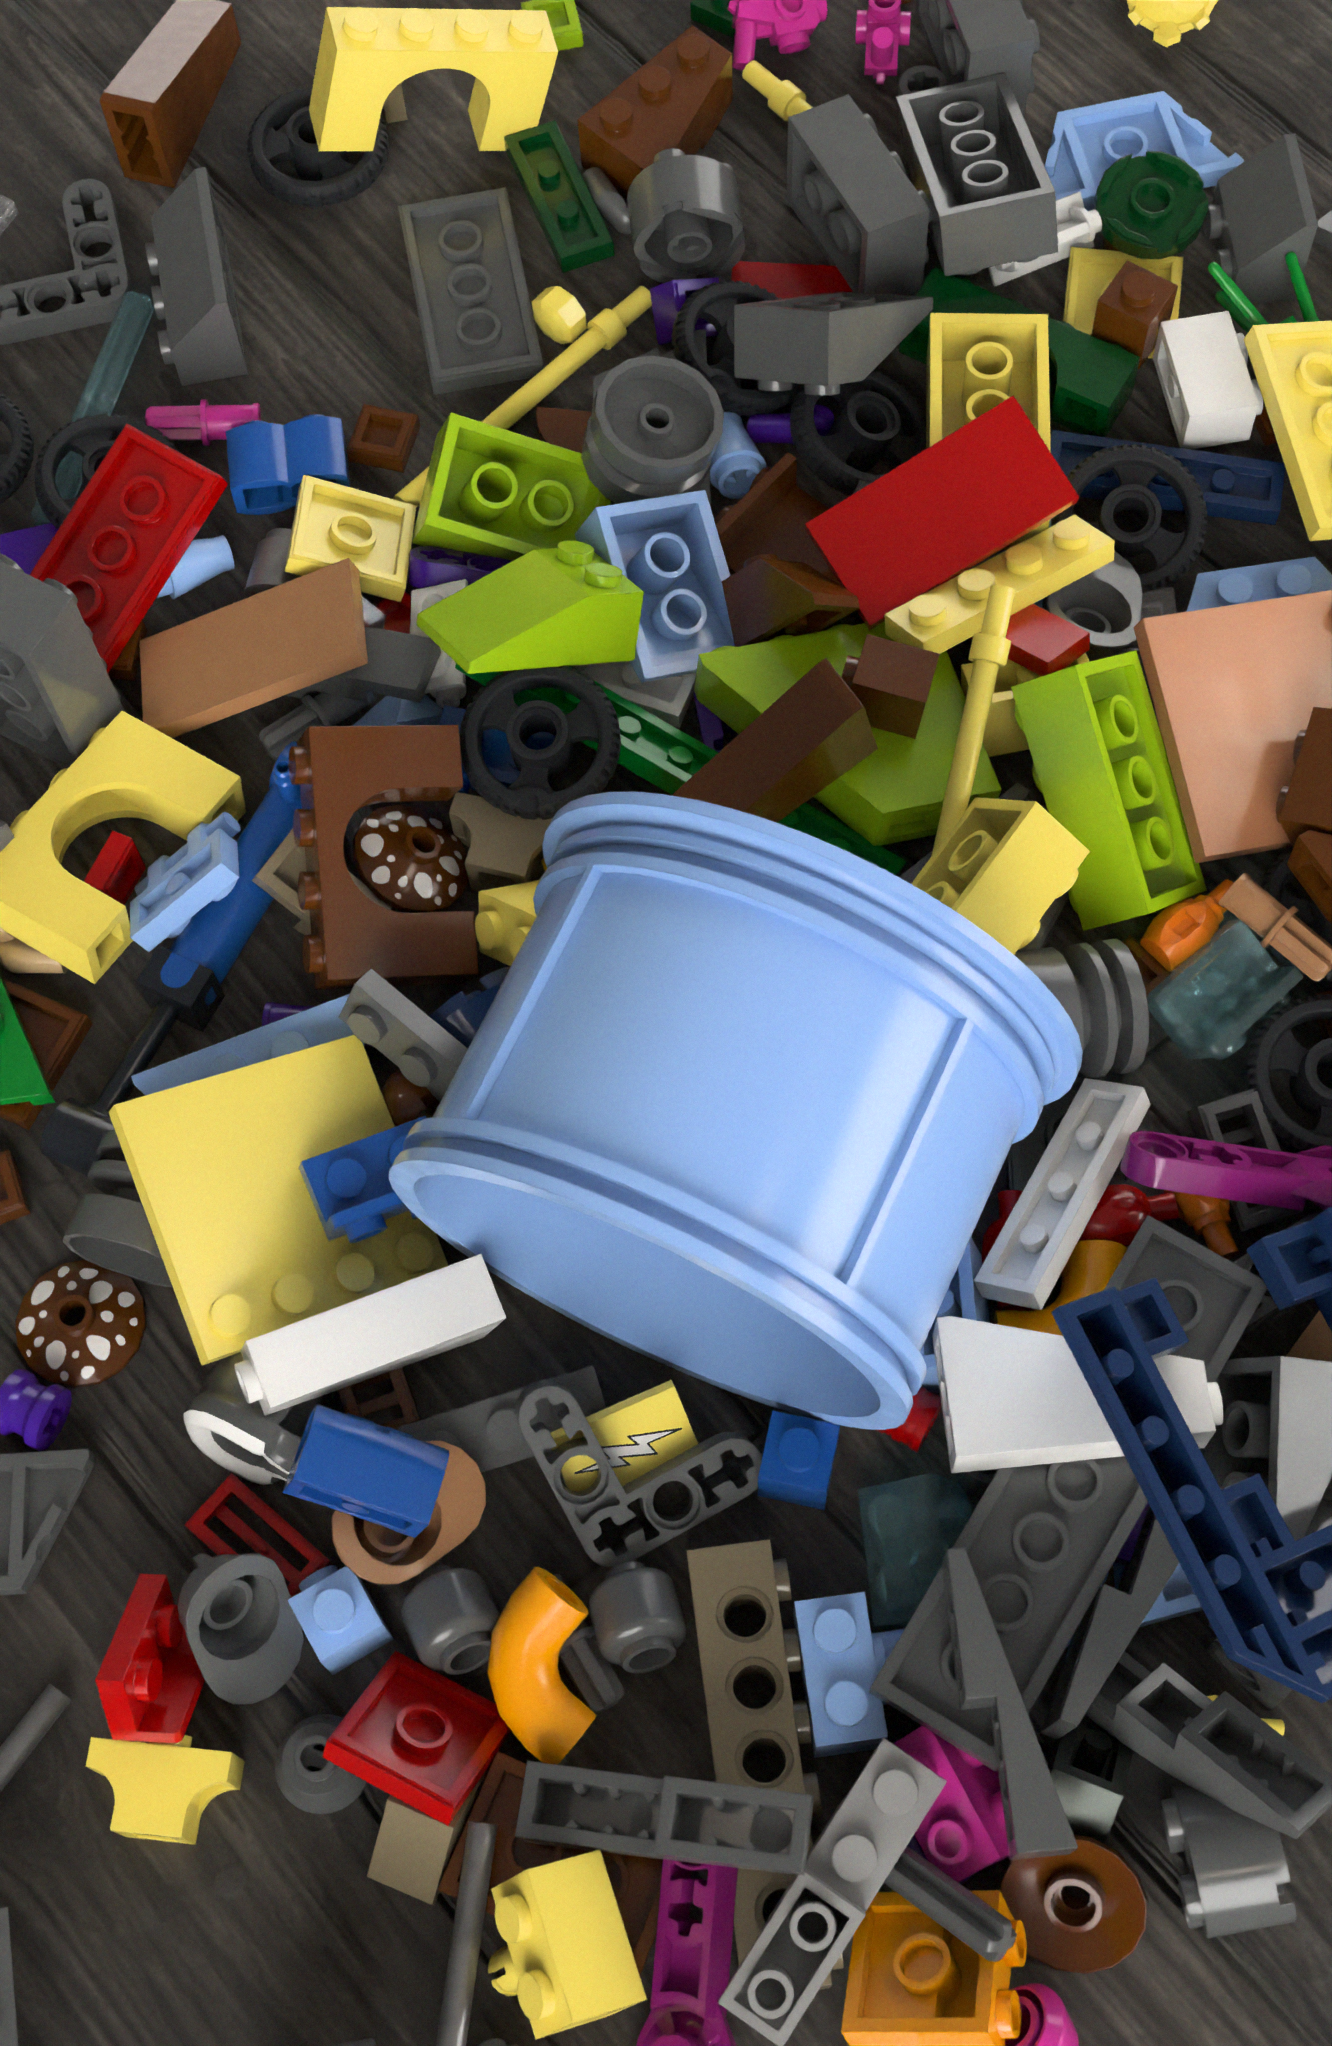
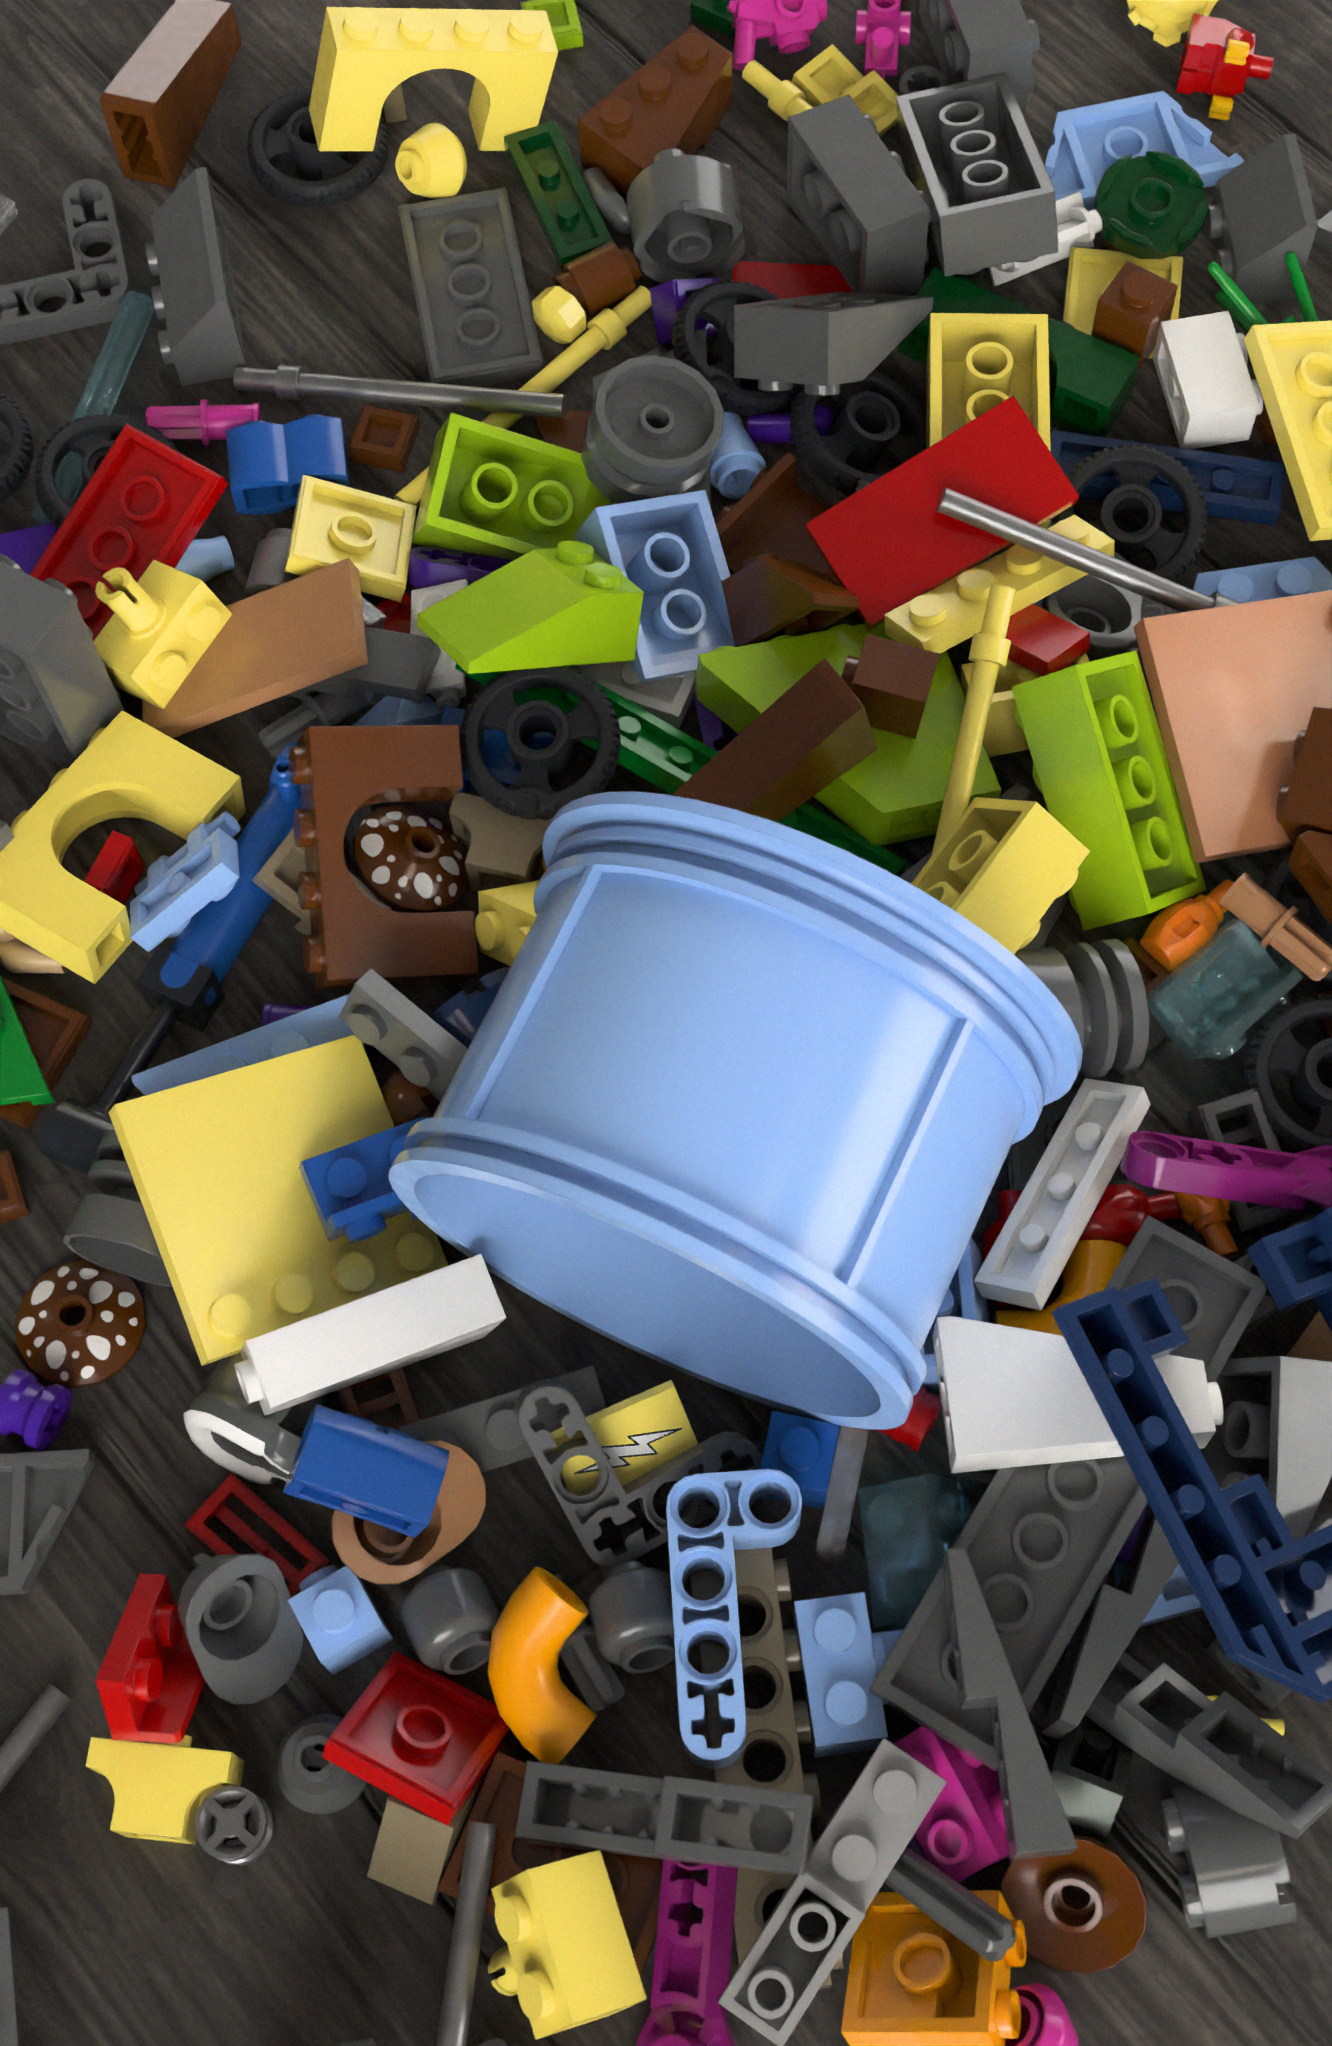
none -> light yellow brick [94,560,232,709]
none -> flat silver wheel [194,1785,276,1866]
none -> flat silver bar [233,365,567,418]
none -> light yellow cone [395,123,467,200]
none -> reddish brown brick [553,241,641,317]
none -> light blue beam [666,1469,802,1770]
none -> light yellow slope [792,44,899,137]
none -> clear tile [815,1426,869,1563]
none -> flat silver bar [936,487,1239,612]
none -> red piece [1176,13,1274,121]

